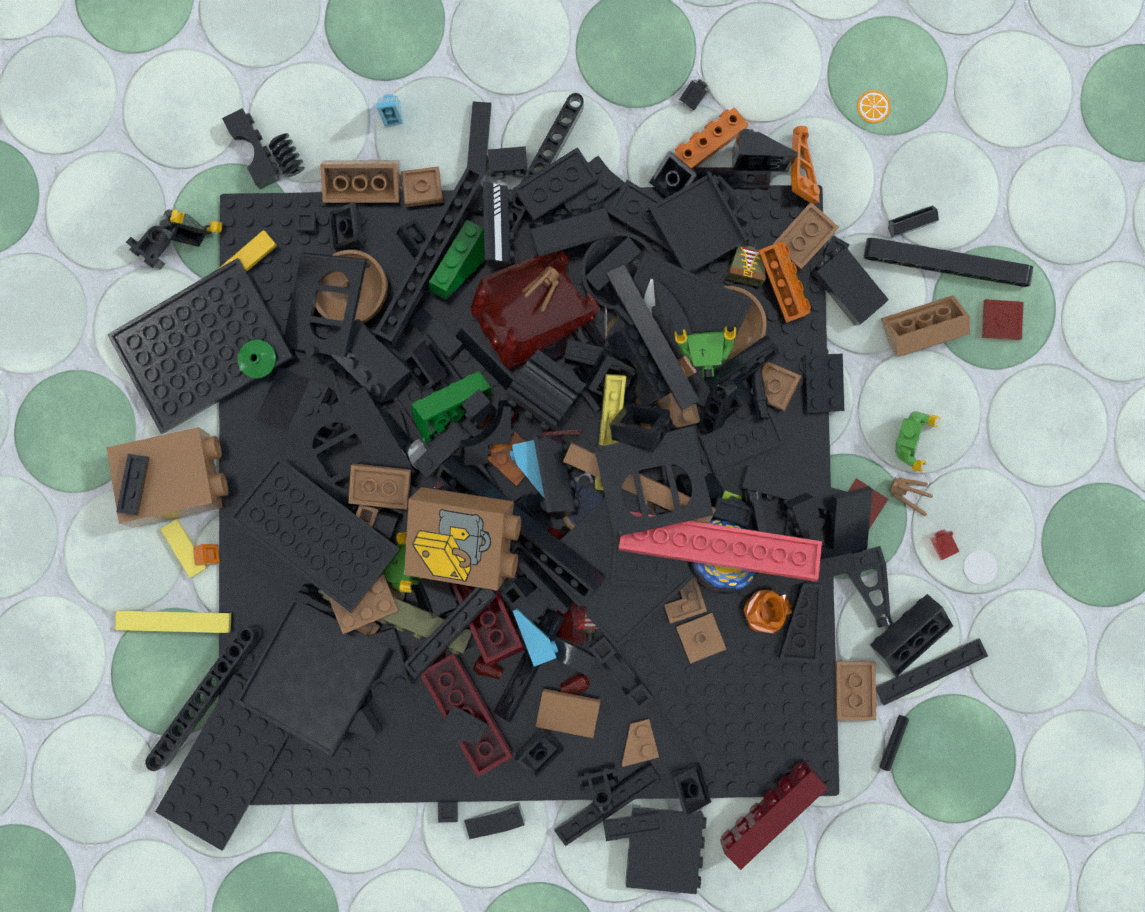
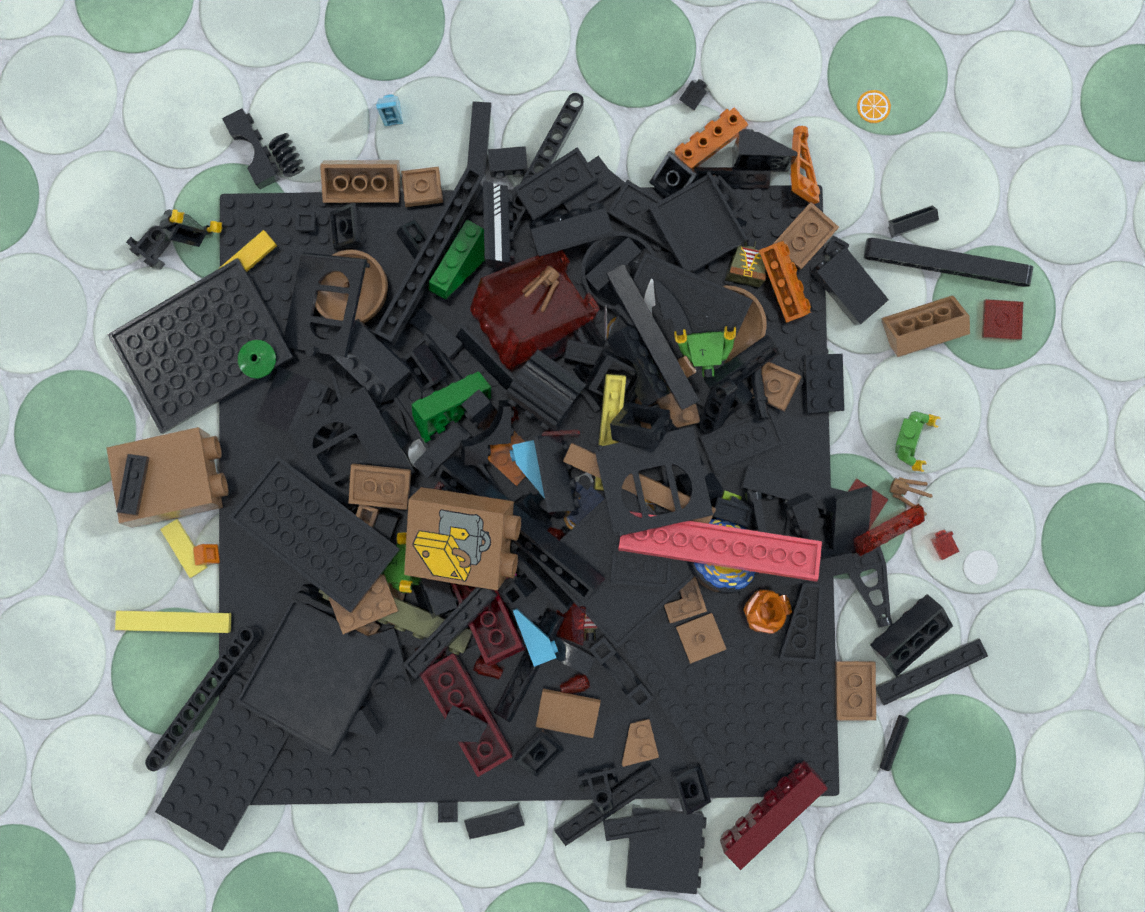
none -> clear red plate [854,504,925,557]

